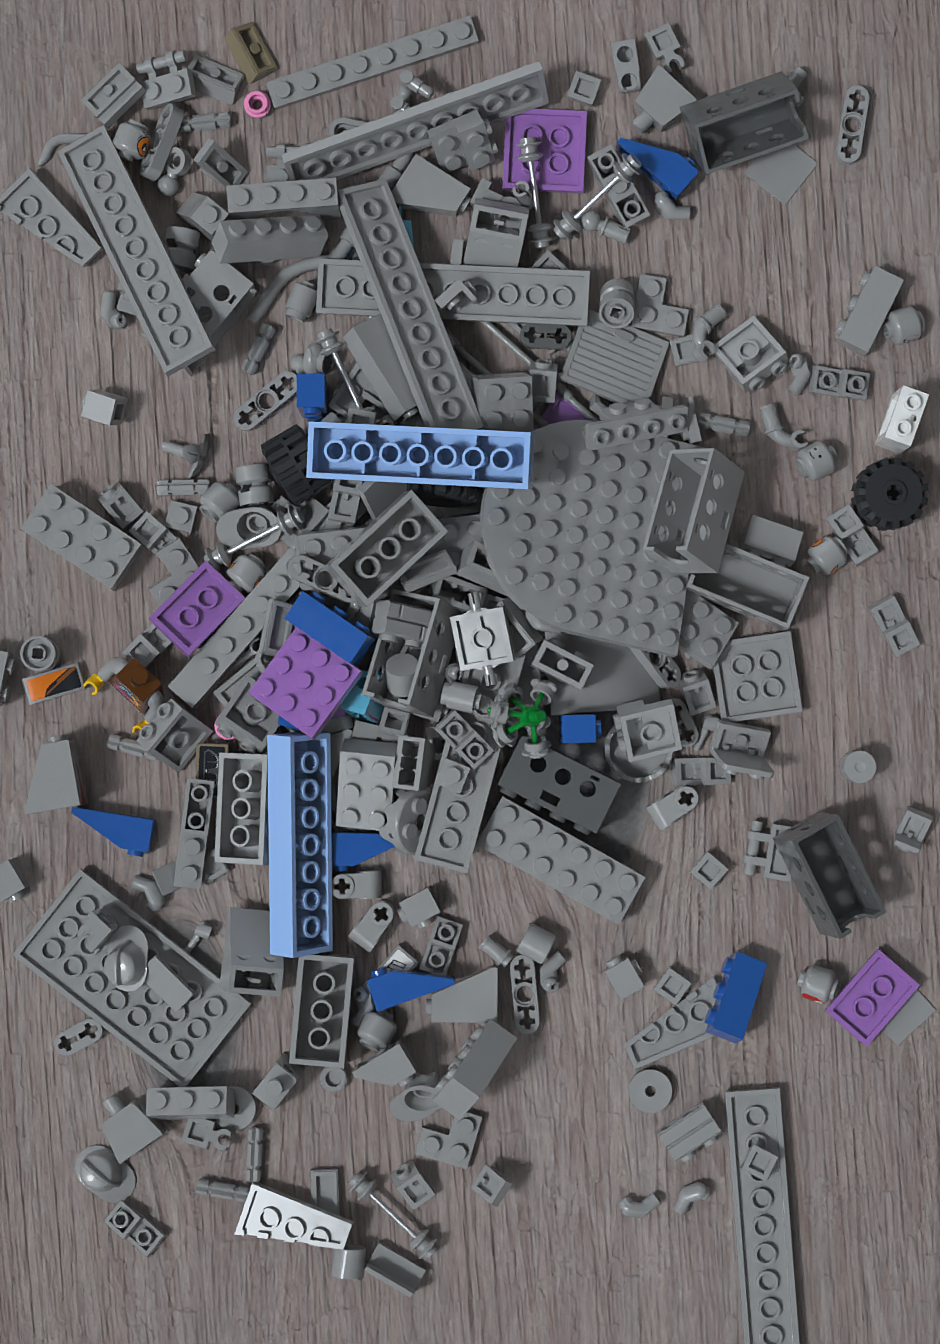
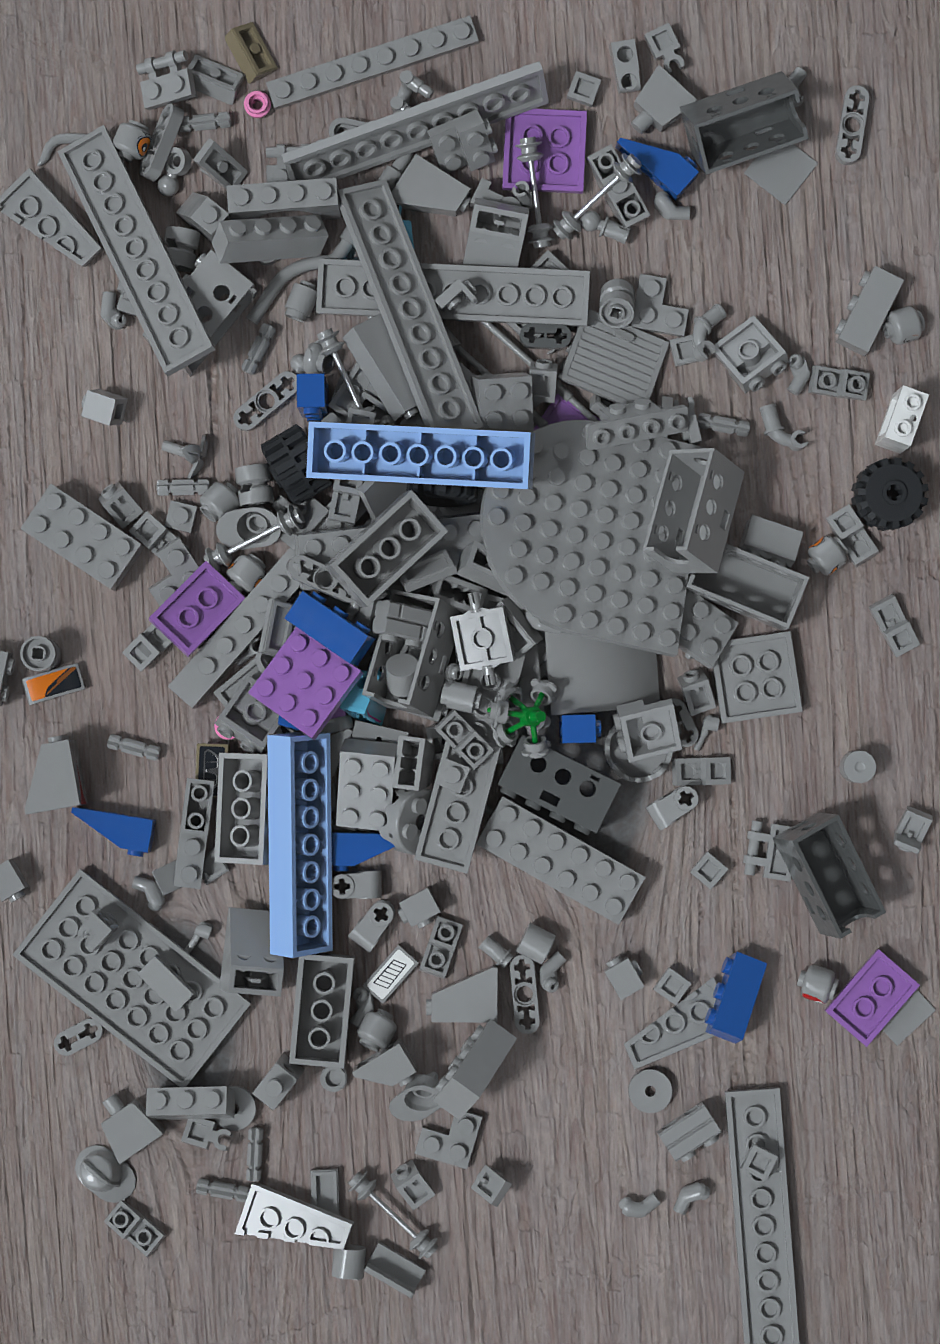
light grey plate [81,63,146,129] -> none
torso [83,657,166,733] -> none
light grey piece [104,925,148,992] -> none
light grey plate [136,699,213,773] -> none
blue slope [366,967,456,1012] -> none
light grey slope [378,706,411,737] -> none
light grey tile [450,239,464,265] -> none
light grey brick [530,638,594,691] -> none
light grey beam [629,647,681,688] -> none
light grey bracket [709,720,774,780] -> none
light grey head [795,441,838,481] -> none

